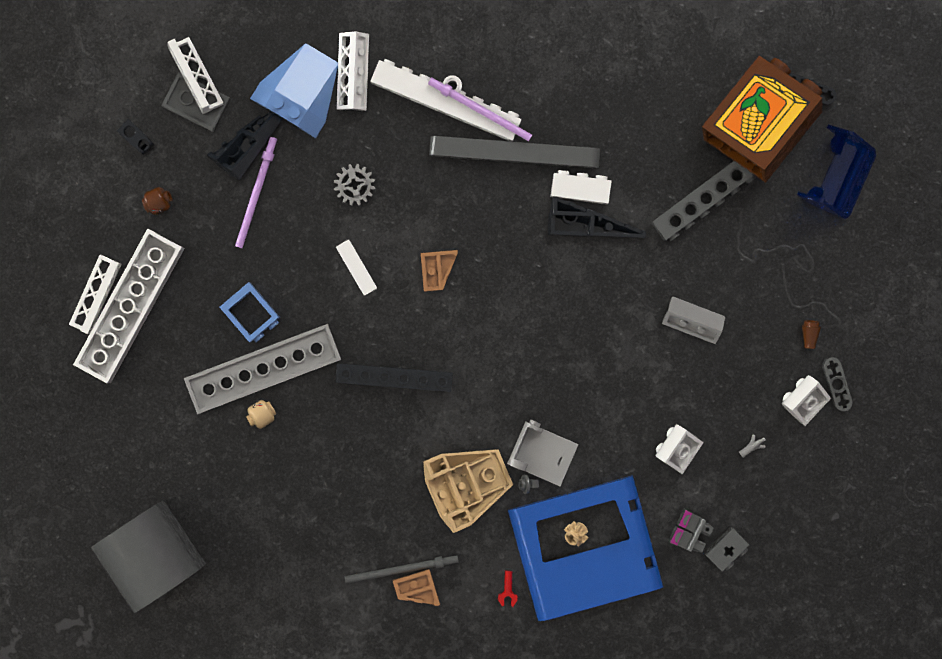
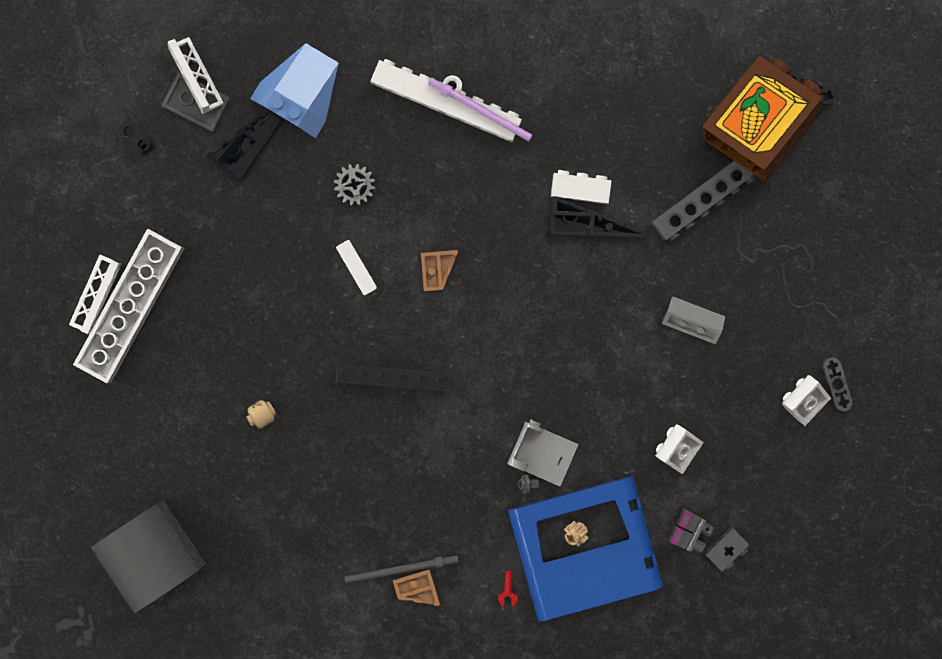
reddish brown head [142,187,172,215] -> none
light grey plate [184,324,342,414] -> none
medium blue window [220,282,280,342] -> none
lavender bar [235,137,277,248] -> none
white fence [337,31,369,111] -> none
tan wedge [423,450,513,533] -> none
dark grey beam [429,136,600,169] -> none
light grey bar [739,435,766,458] -> none
clear blue windscreen [797,124,876,219] -> none
reddish brown cone [802,320,821,349] -> none

